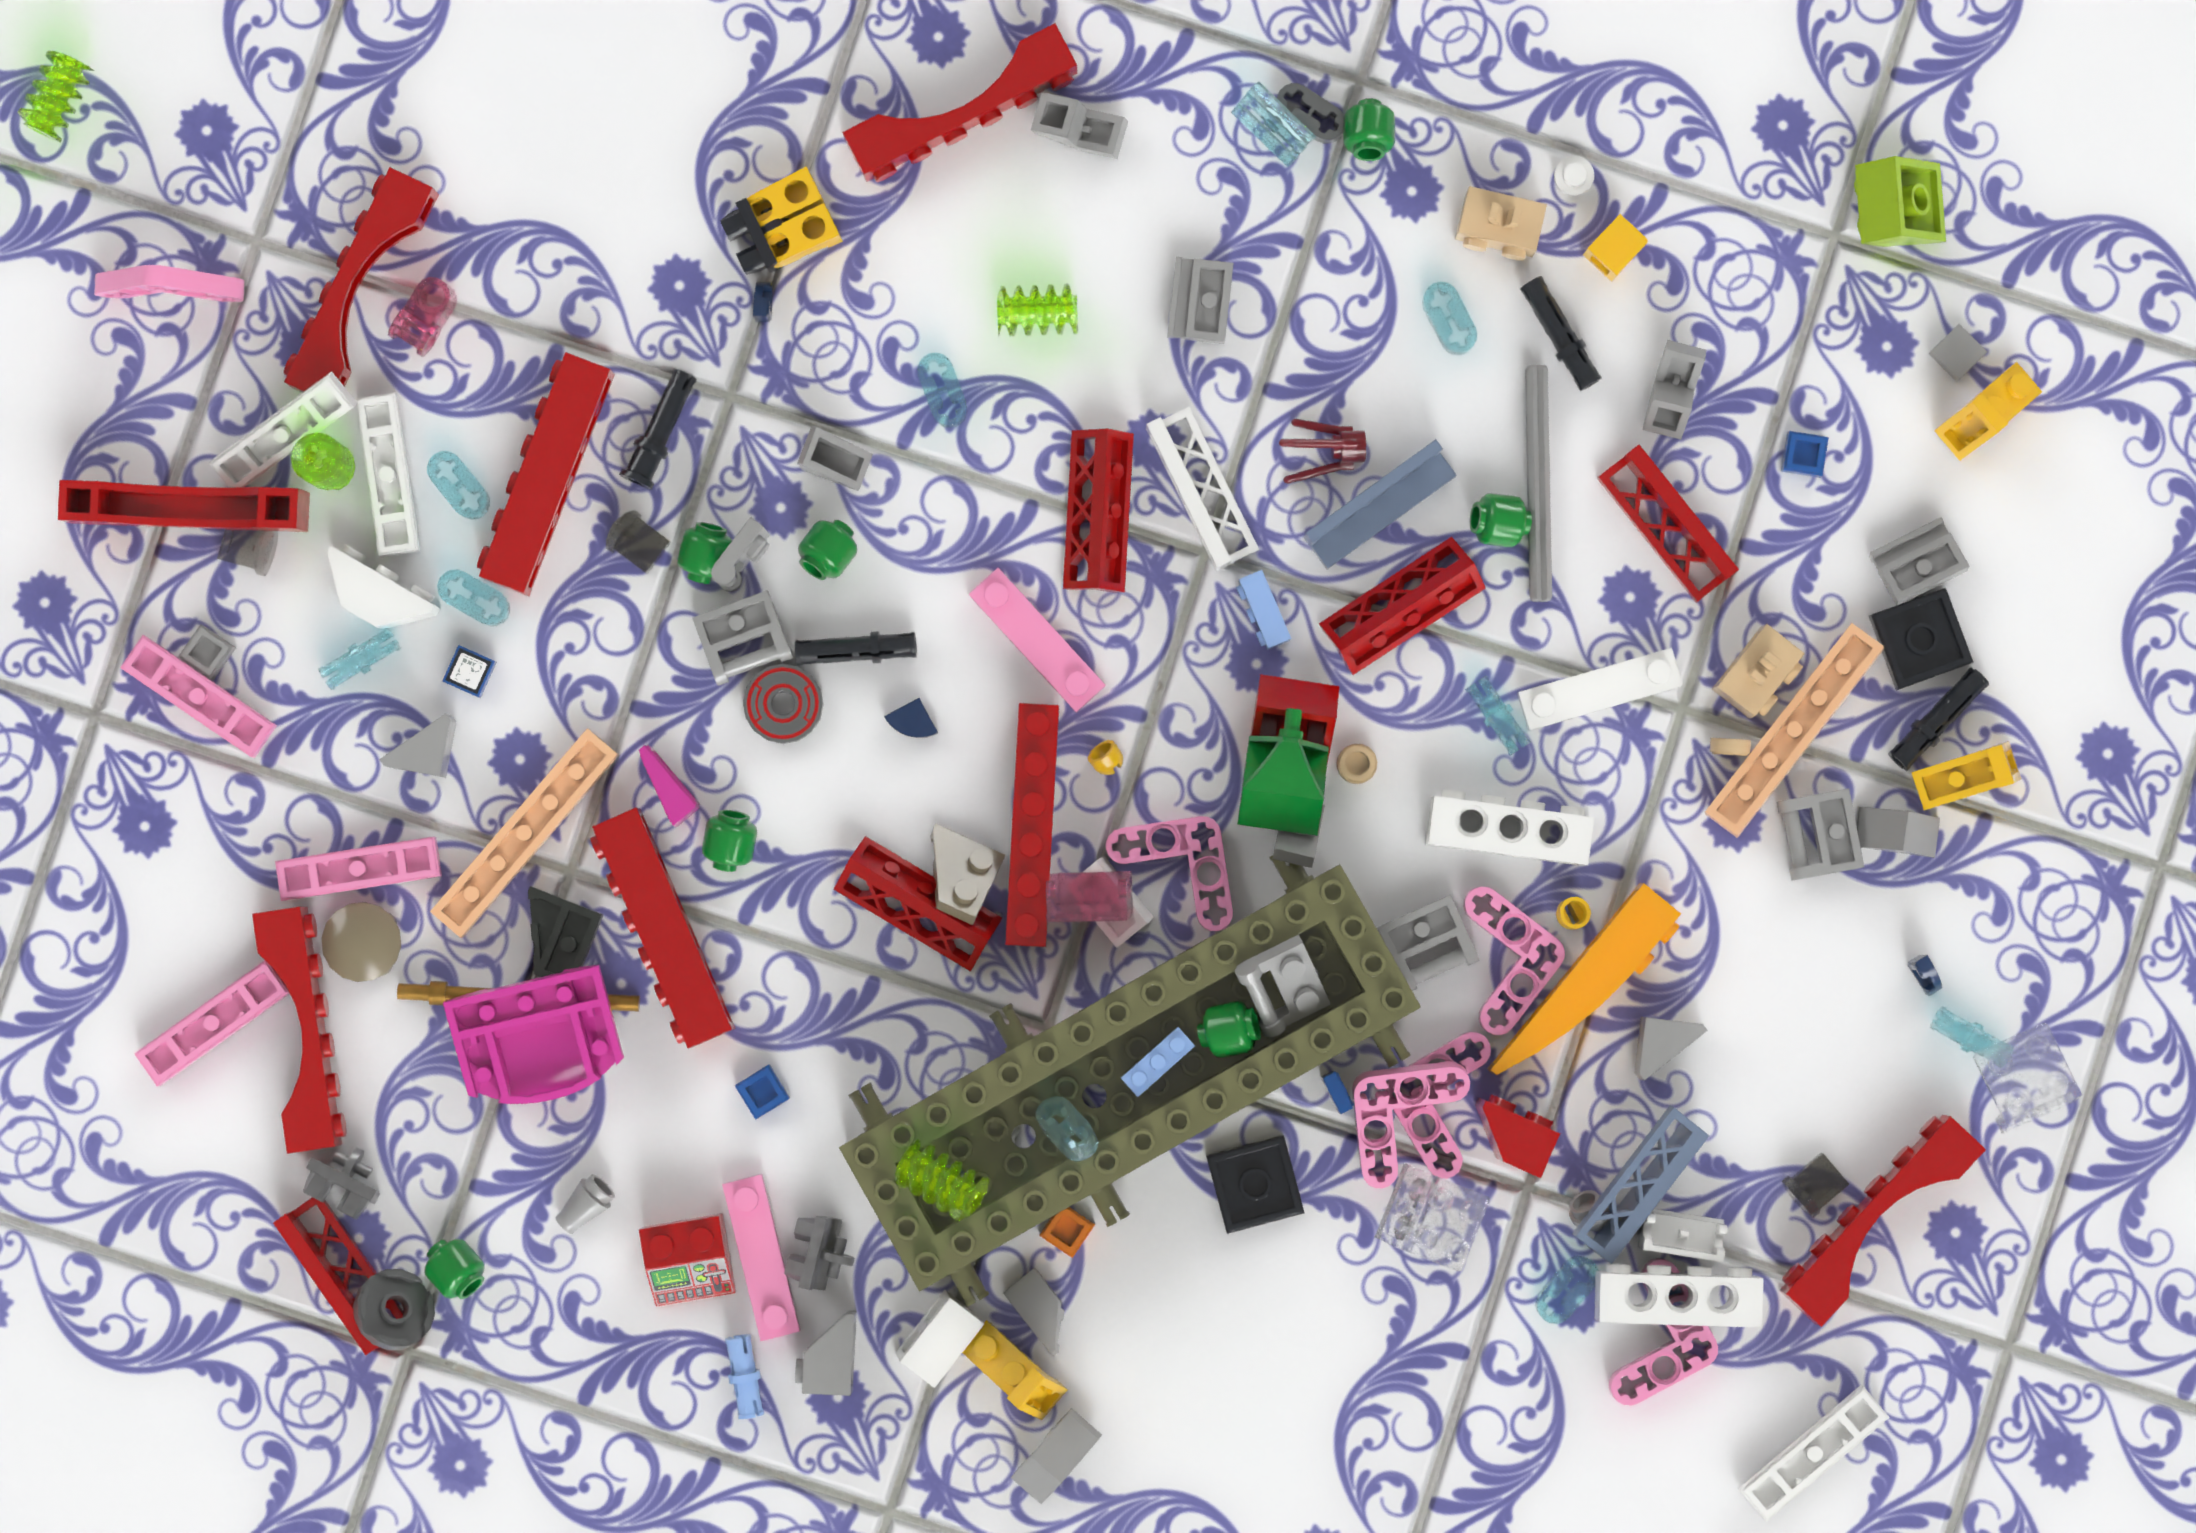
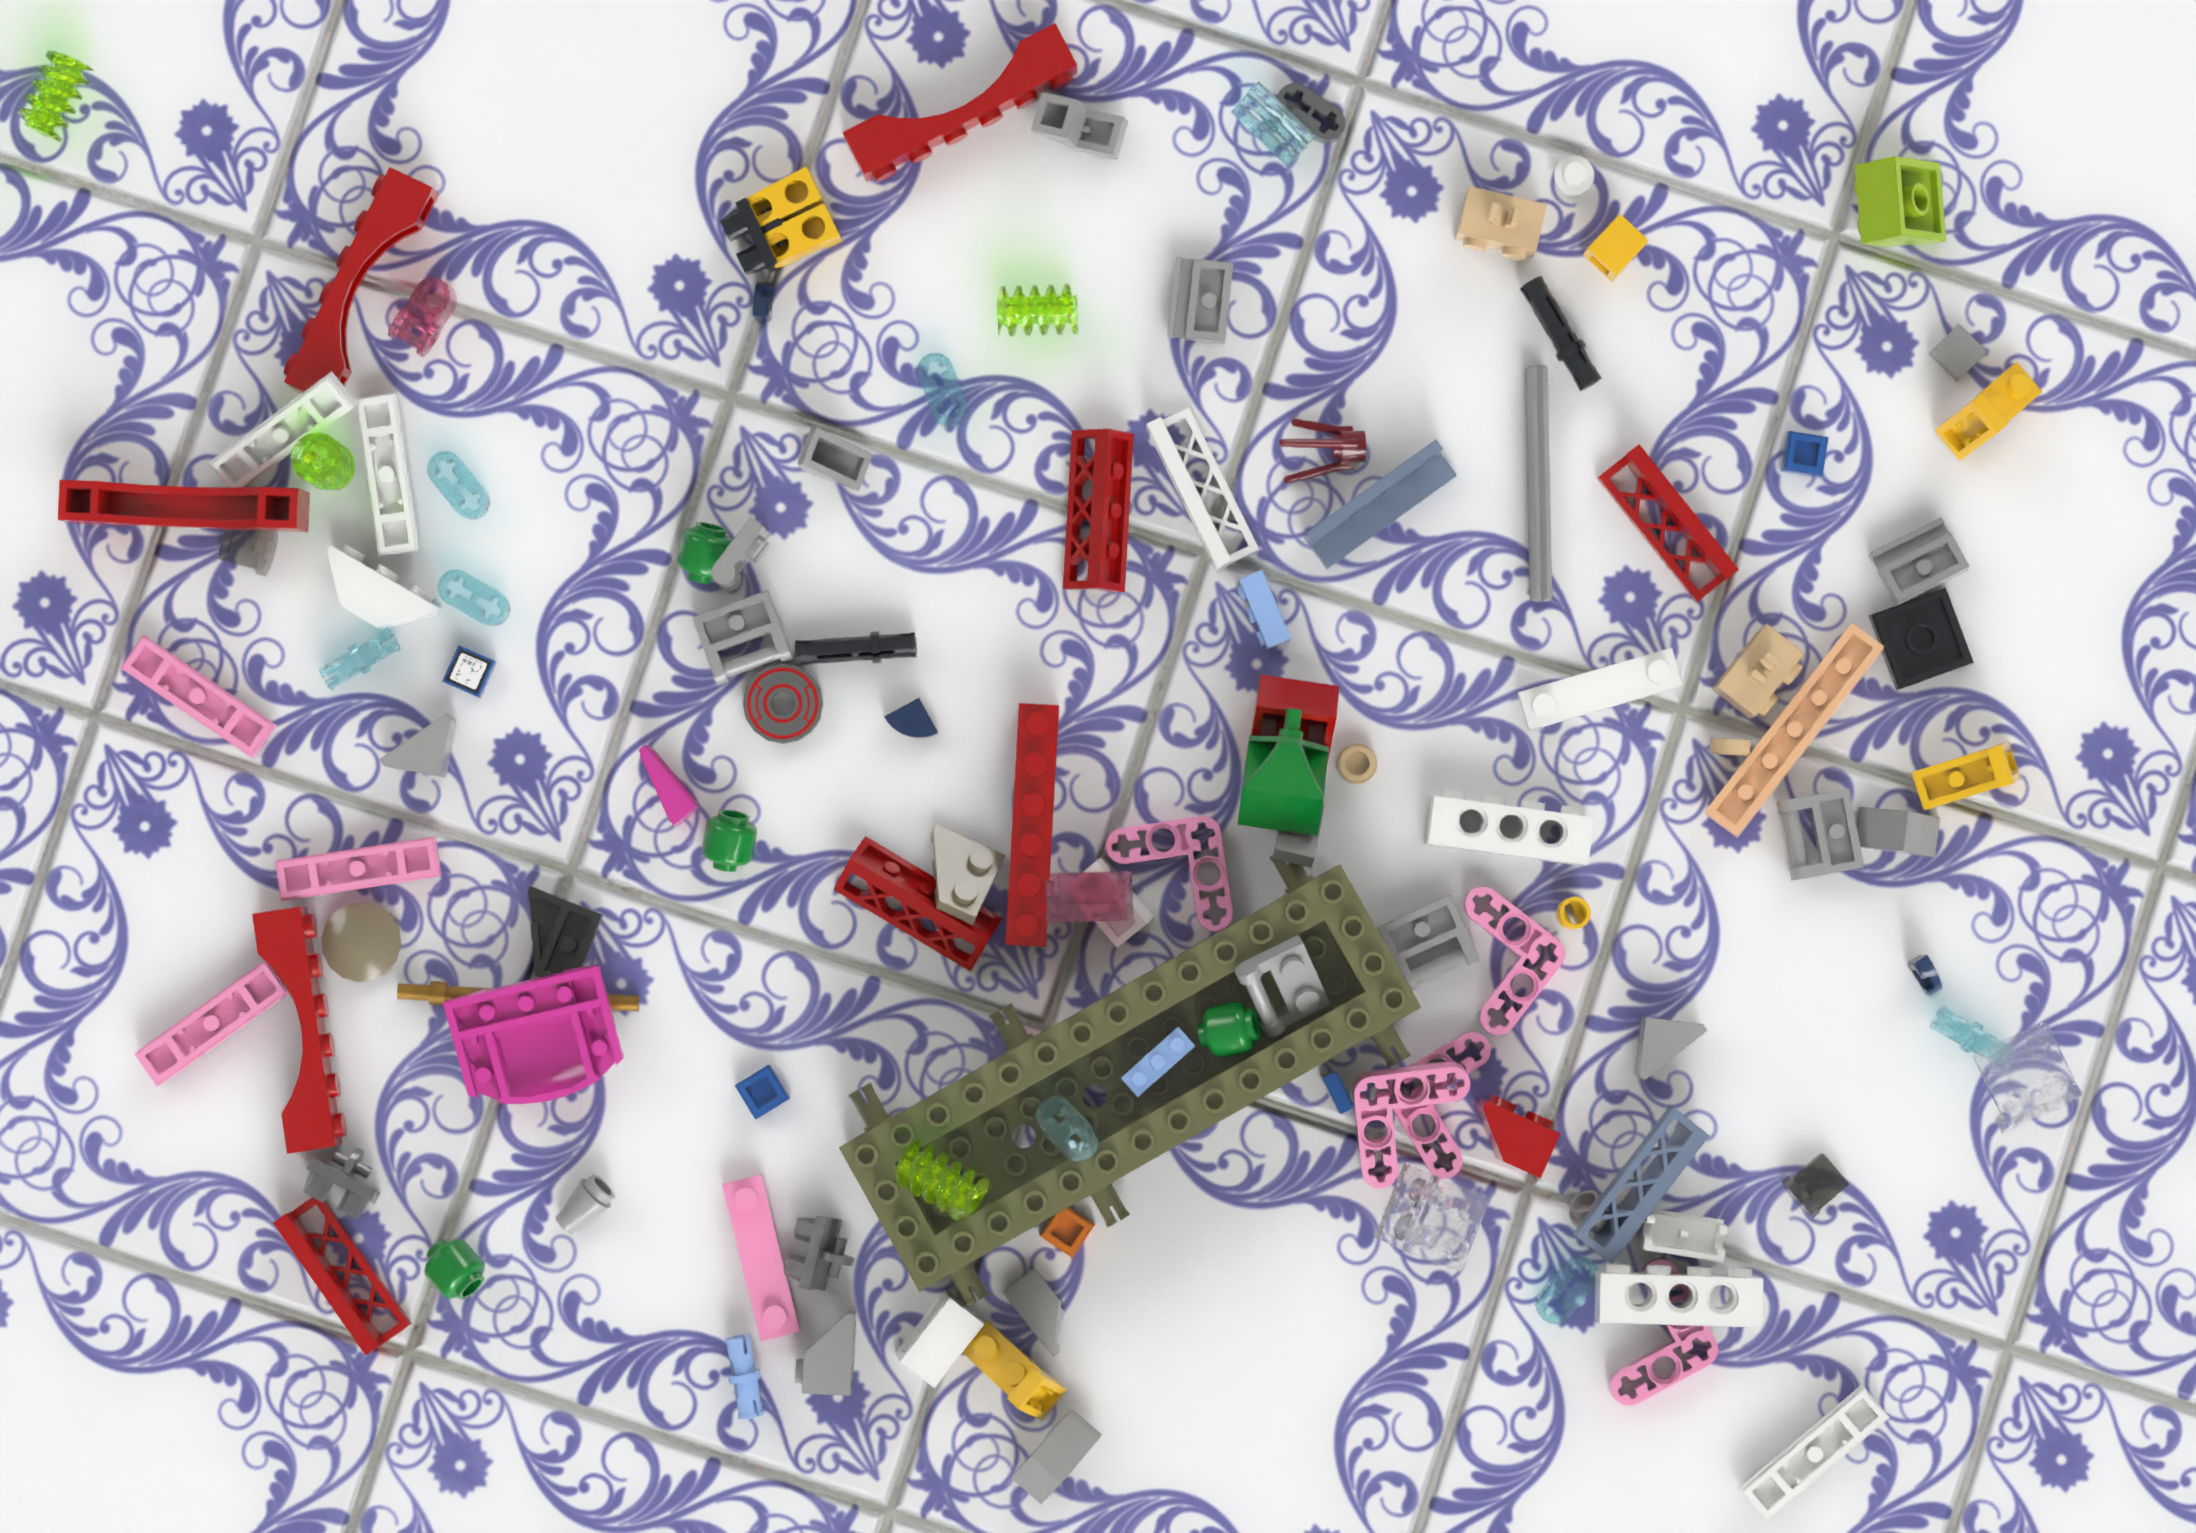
bright pink beam [94,265,244,302] -> none
light grey tile [178,624,236,680] -> none
dark grey tile [353,1269,435,1350] -> none
light nougat plate [430,728,619,938] -> none
red brick [477,352,615,597] -> none
red brick [590,807,736,1049] -> none
clear smoke tile [606,510,671,574] -> none
black pin [619,368,697,490] -> none
red slope [639,1213,736,1307] -> none
green head [798,520,857,580] -> none
bright pink plate [969,568,1106,713] -> none
yellow hinge [1088,740,1123,775] -> none
black tile [1206,1135,1305,1234] -> none
red fence [1319,536,1486,675] -> none
green head [1343,98,1395,161] -> none
clear light blue beam [1422,282,1477,355] -> none
clear light blue pin [1465,675,1531,756] -> none
green head [1469,493,1532,547] -> none
light orange slope [1487,883,1681,1075] -> none
light grey slope [1643,340,1706,440] -> none
red arch [1779,1115,1986,1327] -> none
black pin [1888,667,1989,771] -> none

